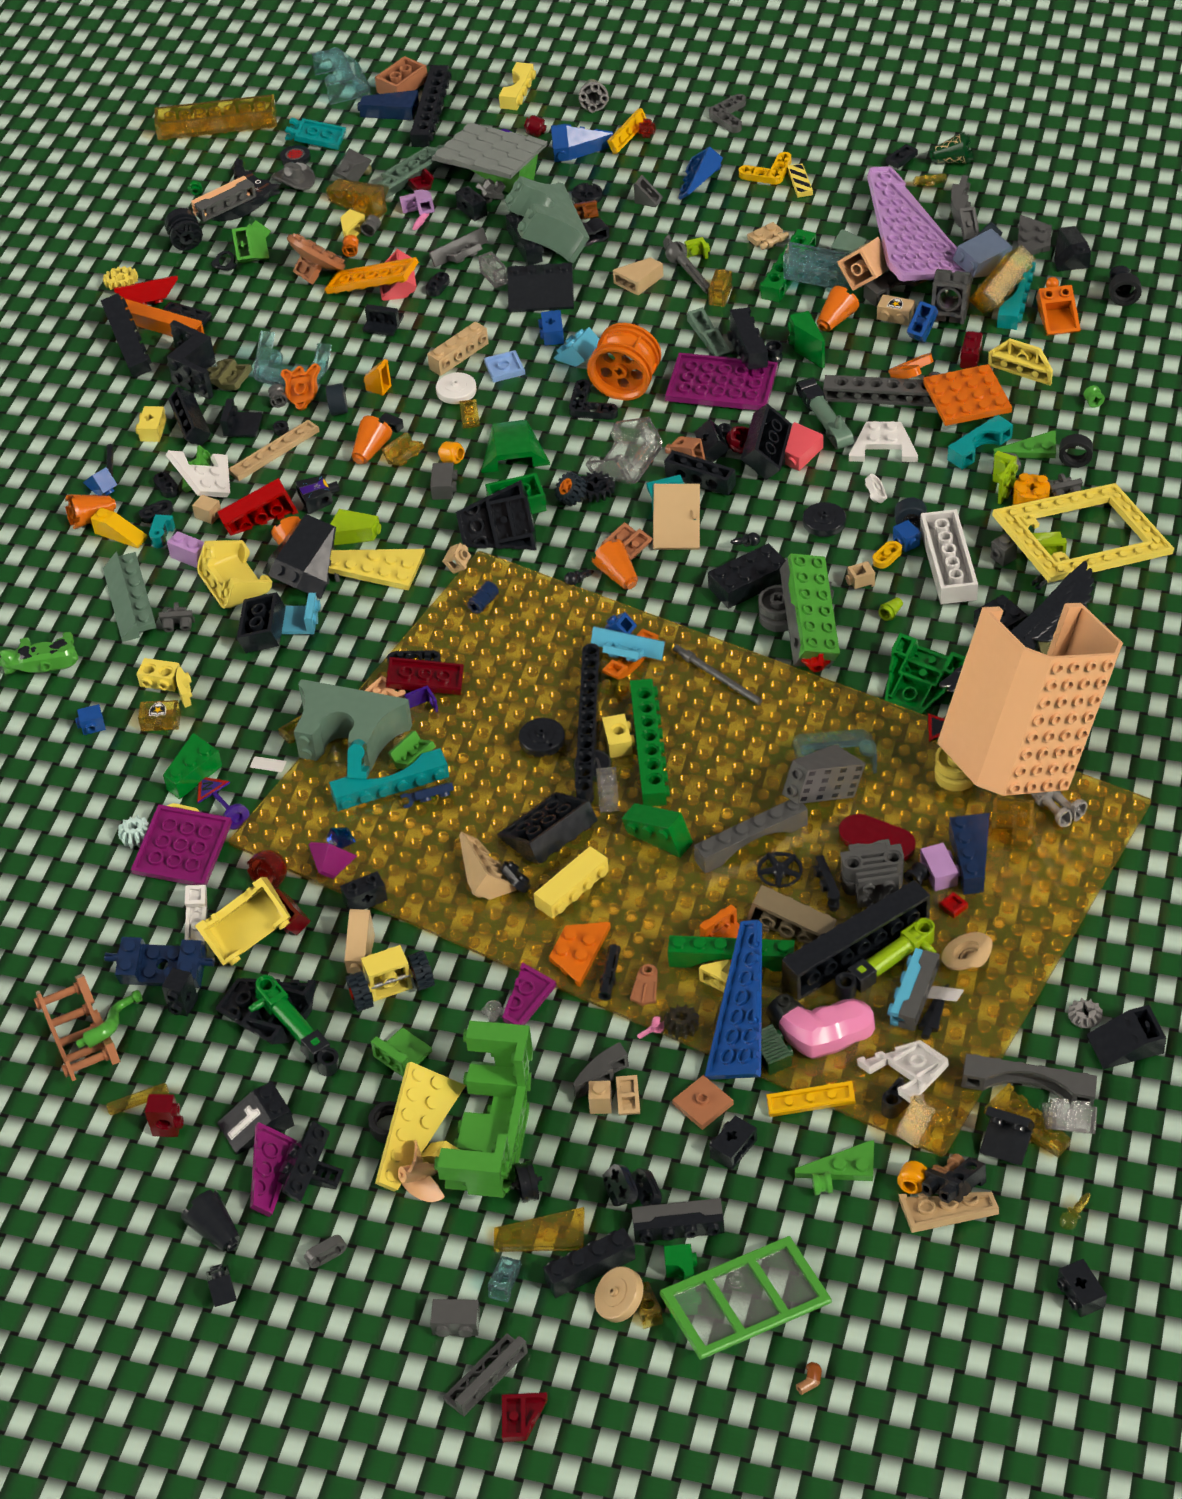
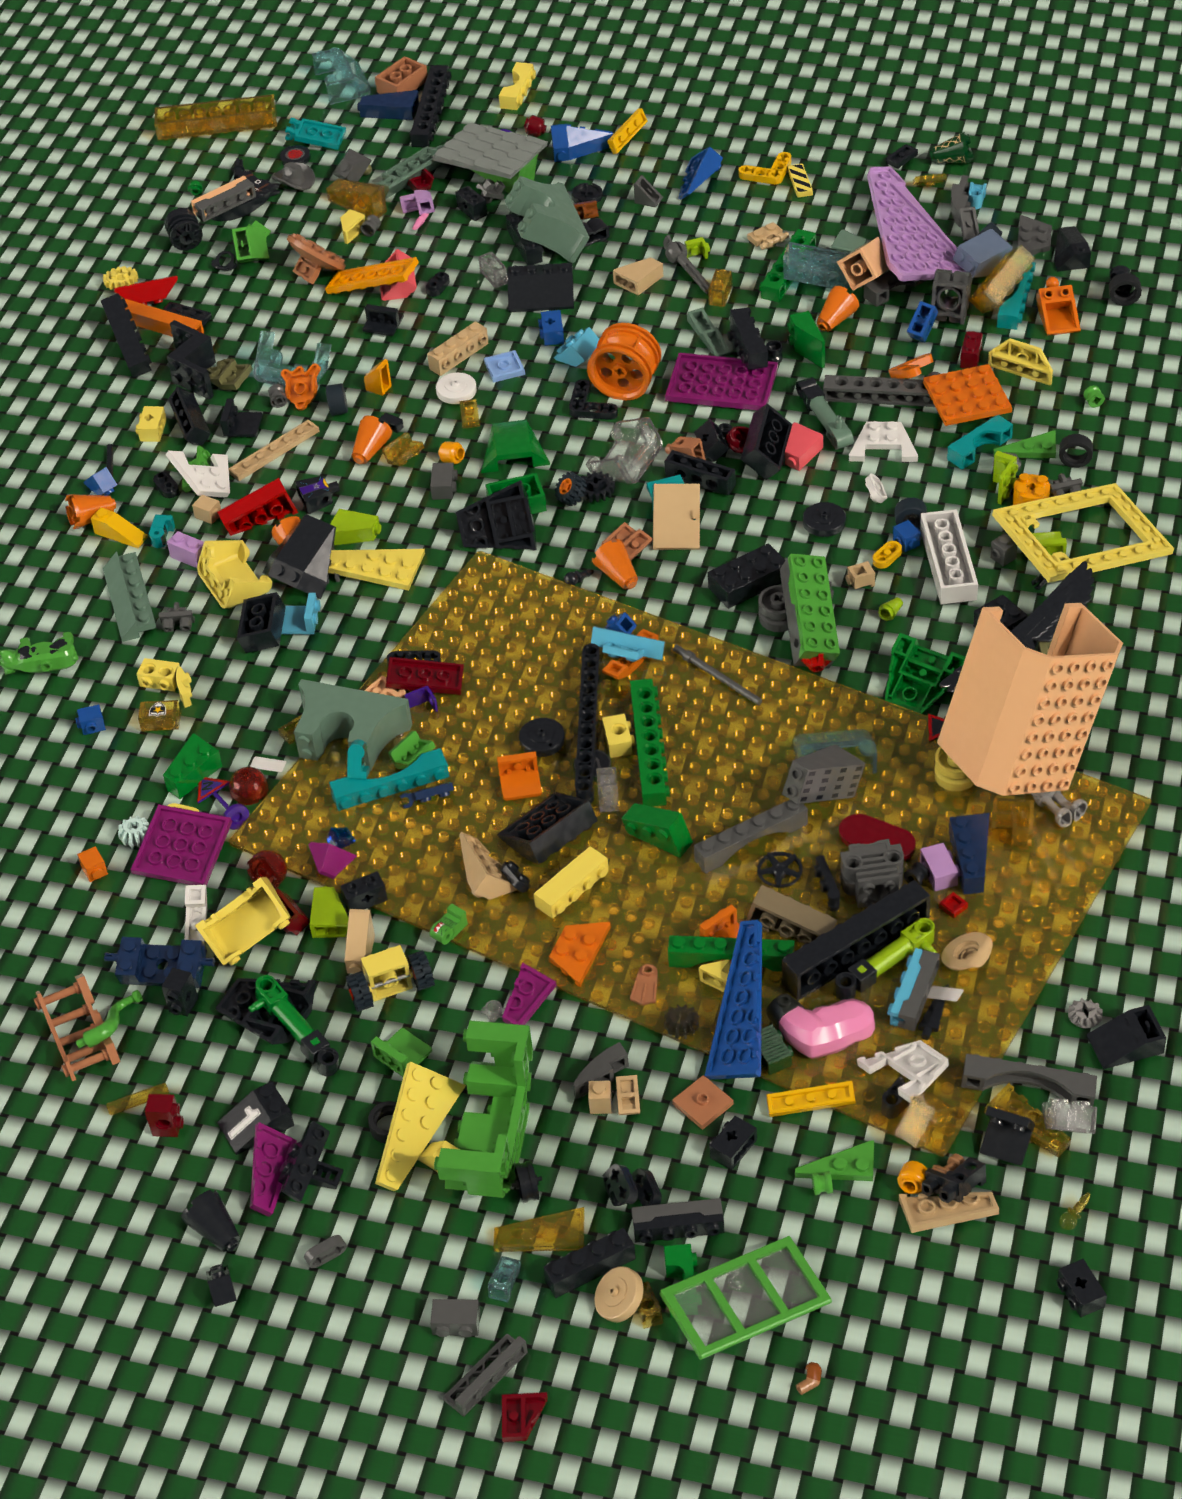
black plate [139,500,174,524] -> none
black axle [273,420,289,436] -> none
orange wheel [342,235,359,257] -> none
light nougat piece [398,1140,445,1202] -> none
dark grey bracket [429,228,488,267] -> none
tan brick [442,543,471,574] -> none
dark blue piece [467,581,499,614] -> none
light grey cone [579,79,609,113] -> none
black pin [598,944,621,1001] -> none
bright pink hand [637,1016,665,1039] -> none
clear red gear [639,119,656,138] -> none
dark grey beam [709,94,746,133] -> none
black bar [730,532,760,547] -> none
tan brick [877,294,915,326] -> none
none -> orange brick [77,846,108,882]
none -> clear red cylinder [229,766,269,805]
none -> lime slope [310,886,349,938]
none -> bright green leg [430,904,468,945]
none -> orange bracket [497,751,542,801]
none -> medium azure piece [968,182,987,209]

